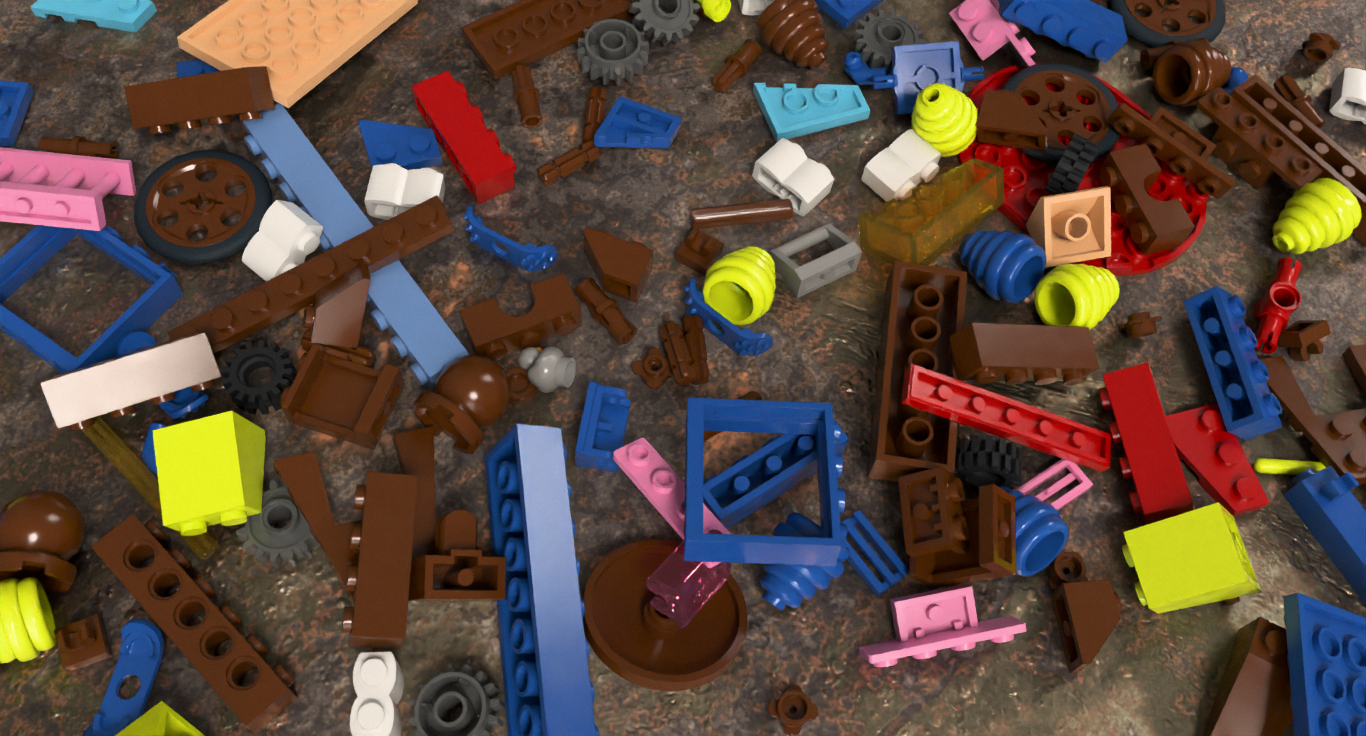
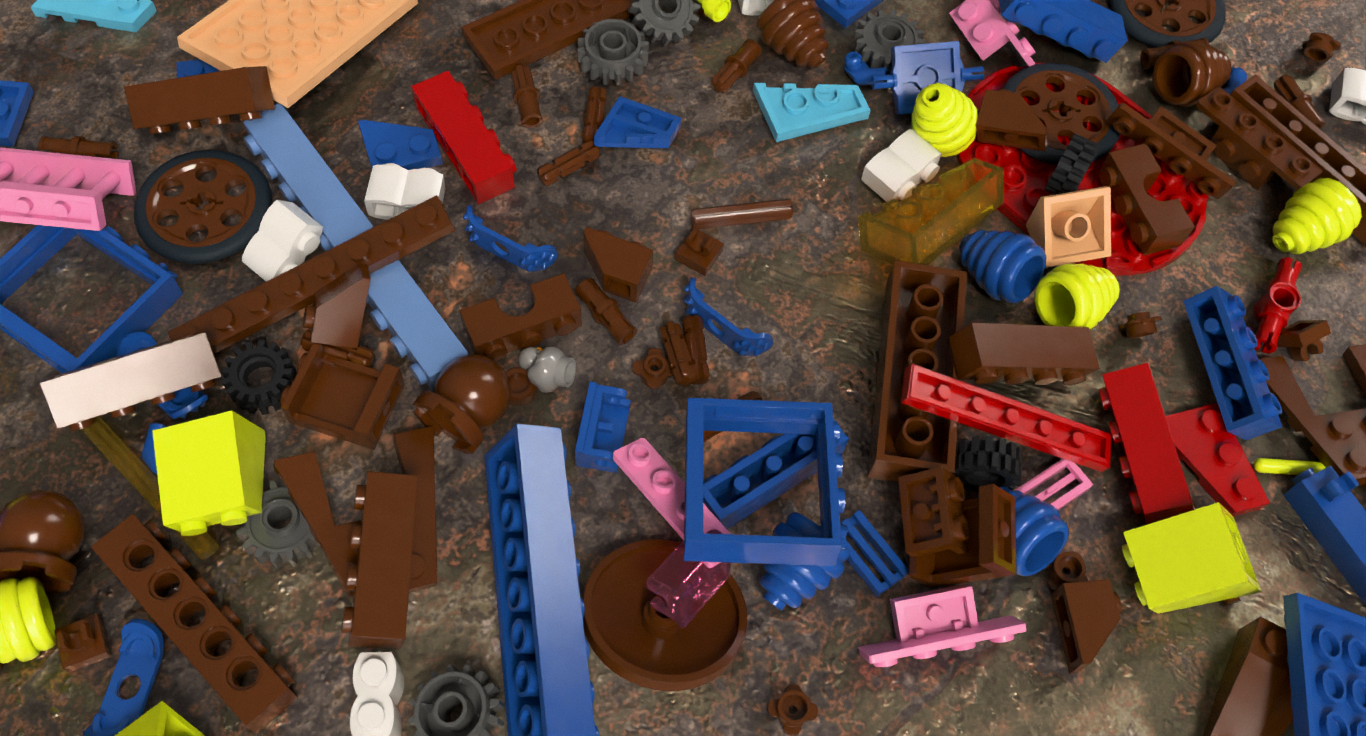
reddish brown brick [408,509,506,602] -> none
neon yellow piece [702,246,776,326] -> none
white brick [752,138,834,217] -> none
light grey tile [768,223,862,299] -> none

